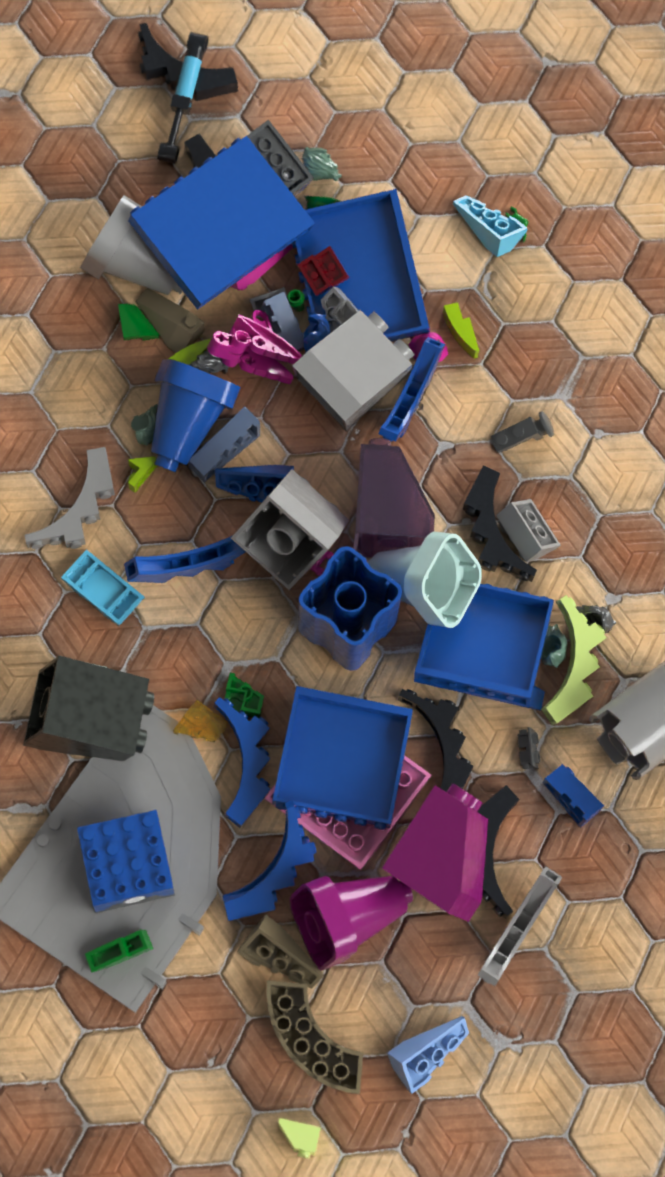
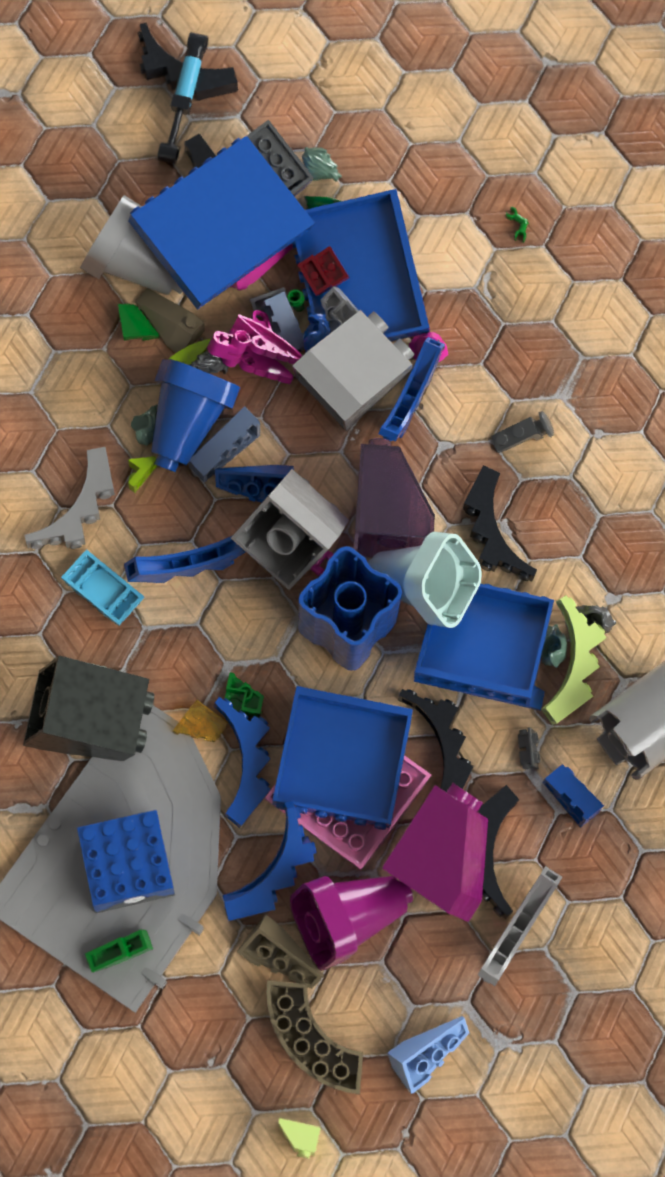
lime slope [443,303,479,359] -> none
medium azure wedge [453,196,528,257] -> none
light grey slope [496,499,561,562] -> none

